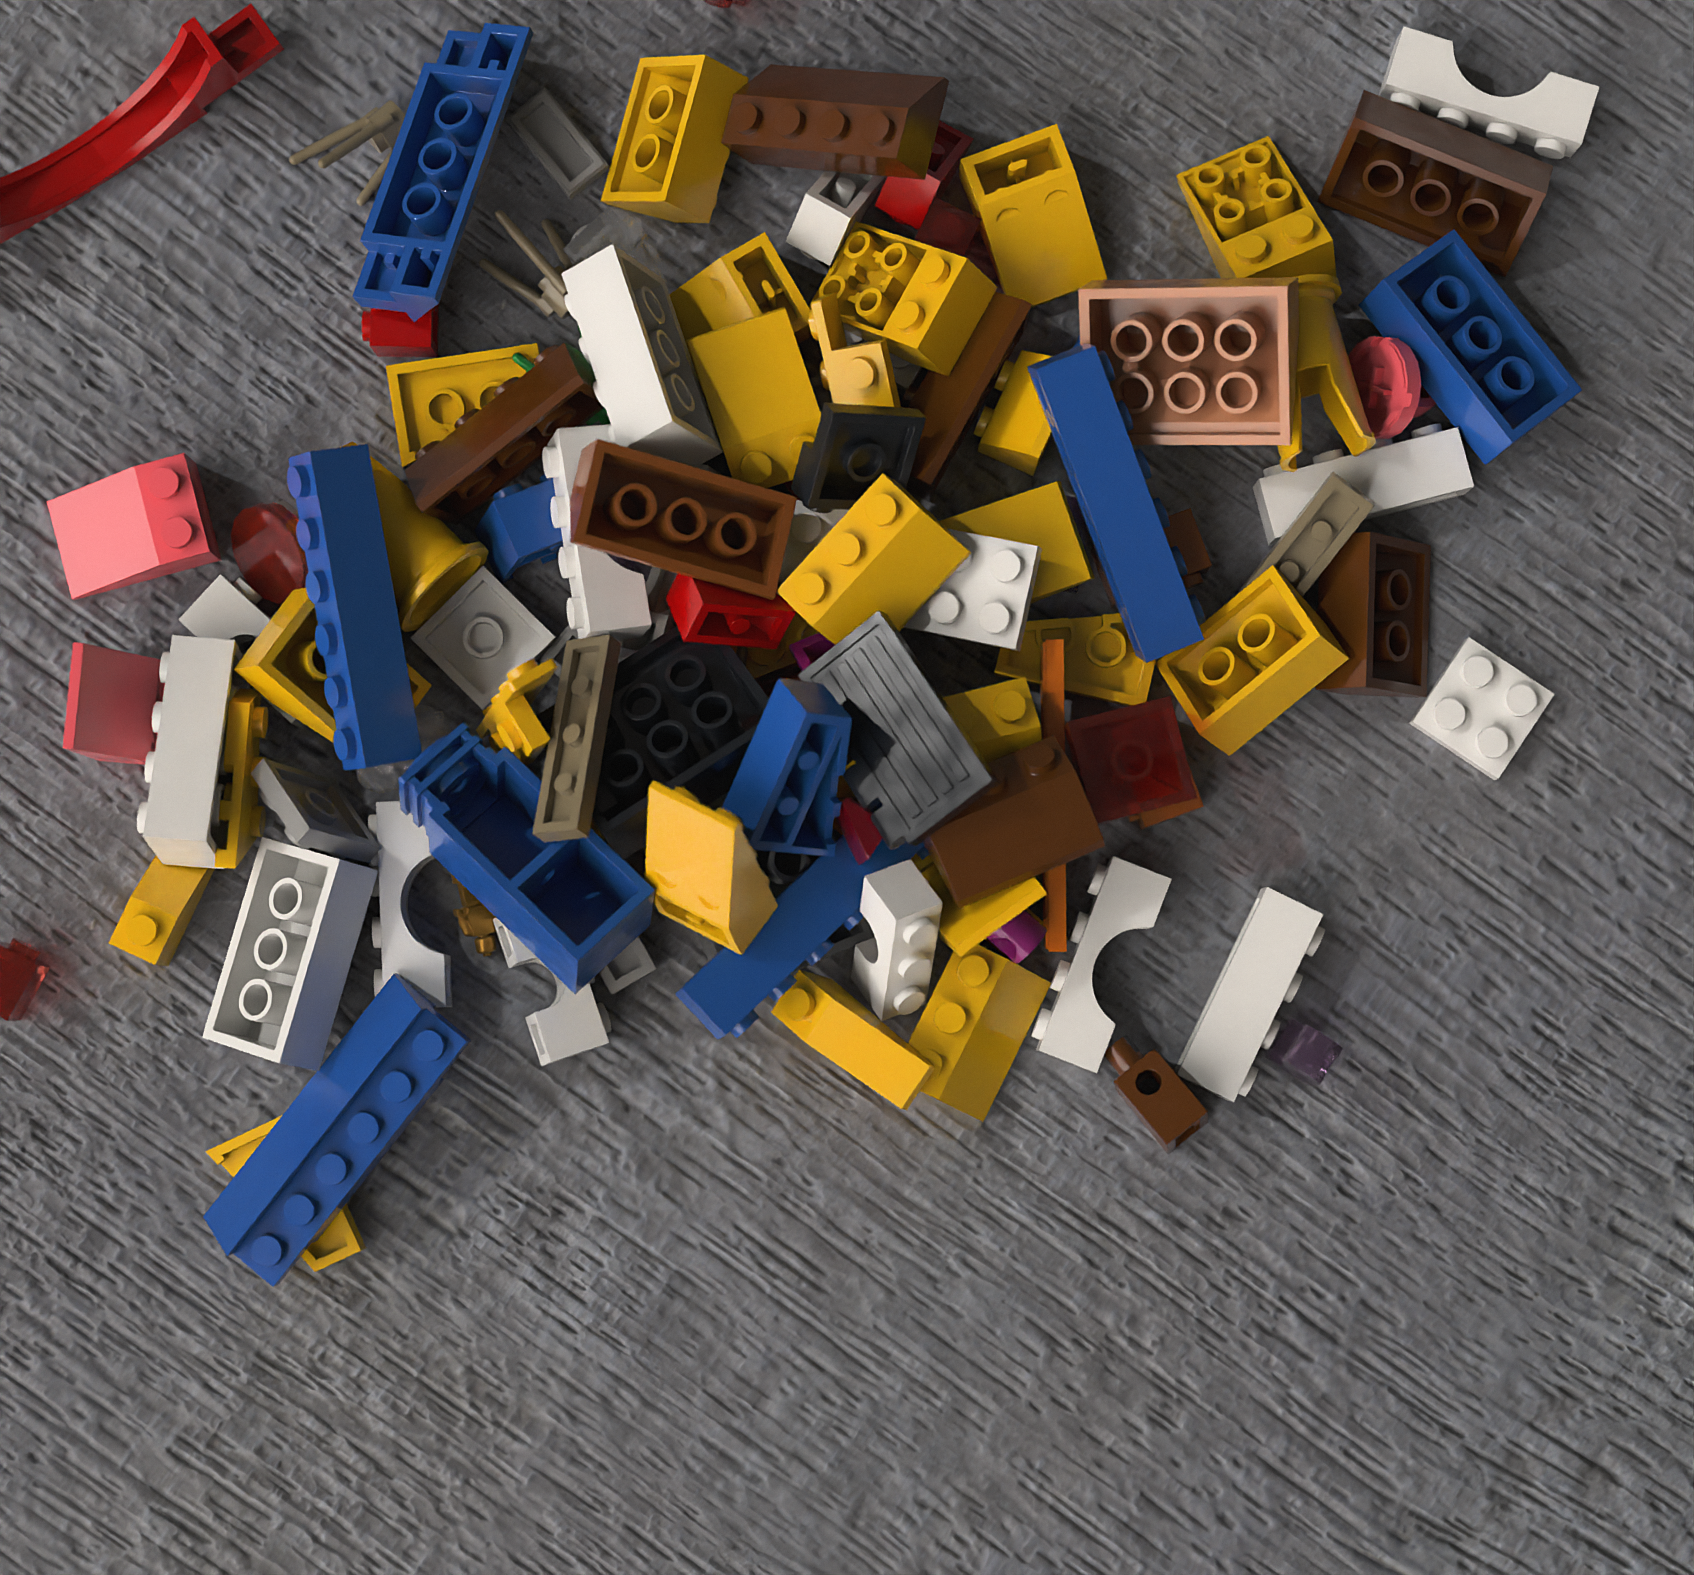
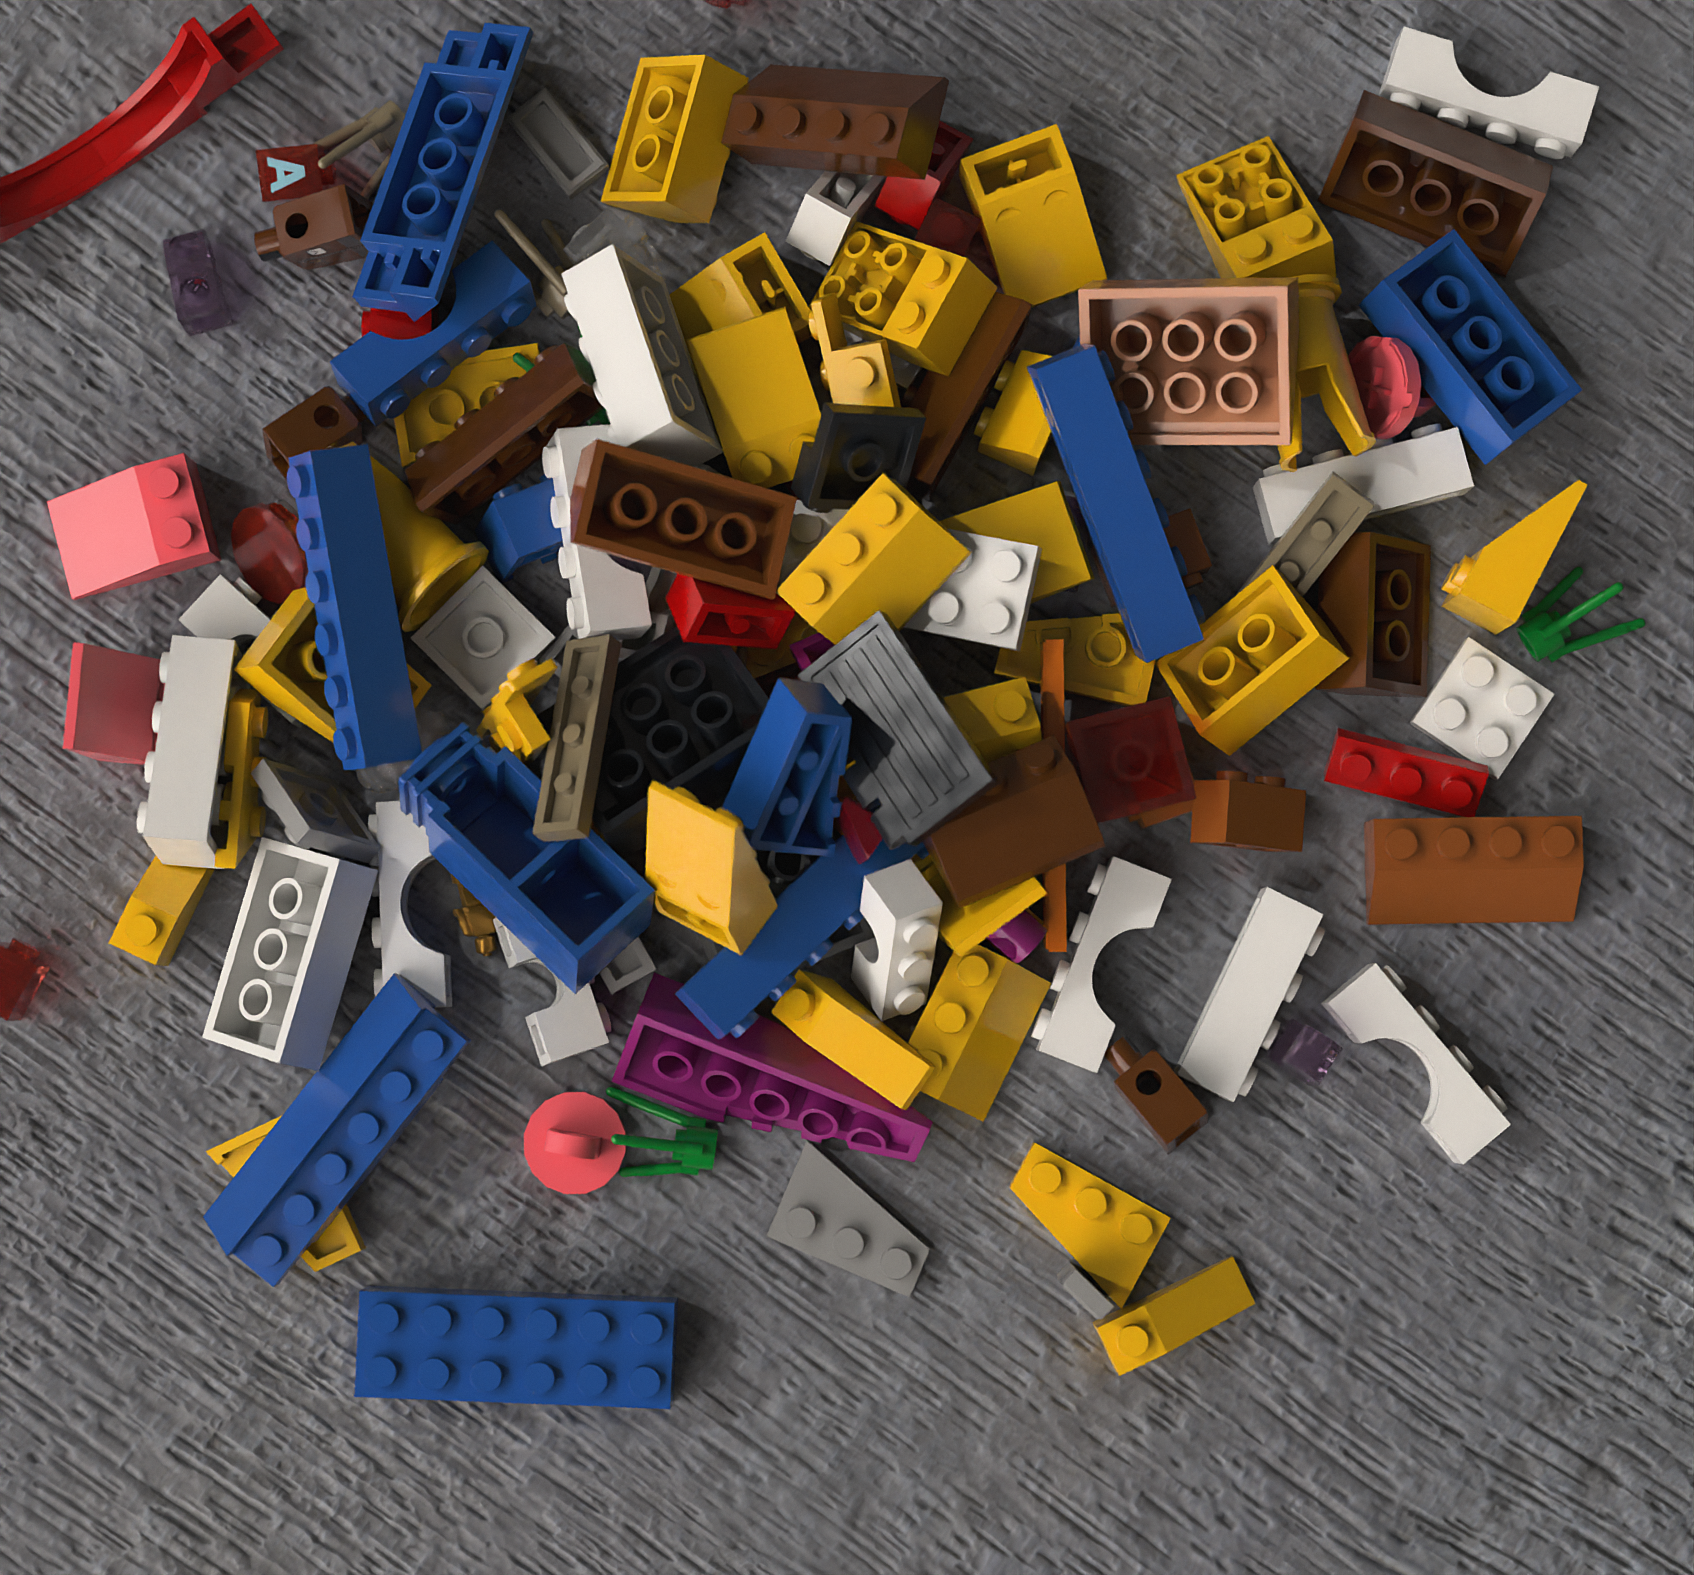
none -> clear purple leg [163,229,234,336]
none -> reddish brown torso [254,184,373,270]
none -> clear red brick [255,144,337,203]
none -> reddish brown torso [262,386,367,481]
none -> blue arch [329,240,537,427]
none -> blue brick [354,1286,678,1409]
none -> coral tile [524,1092,627,1194]
none -> green plant [606,1087,718,1177]
none -> magenta wedge [611,973,933,1162]
none -> light grey wing [767,1140,930,1297]
none -> yellow wing [1009,1142,1171,1310]
none -> light grey tile [1056,1261,1114,1320]
none -> yellow slope [1092,1256,1256,1376]
none -> dark orange brick [1190,771,1306,852]
none -> white arch [1321,963,1511,1165]
none -> red plate [1324,728,1489,817]
none -> dark orange slope [1364,816,1584,925]
none -> yellow slope [1441,480,1588,635]
none -> green plant [1516,567,1646,663]

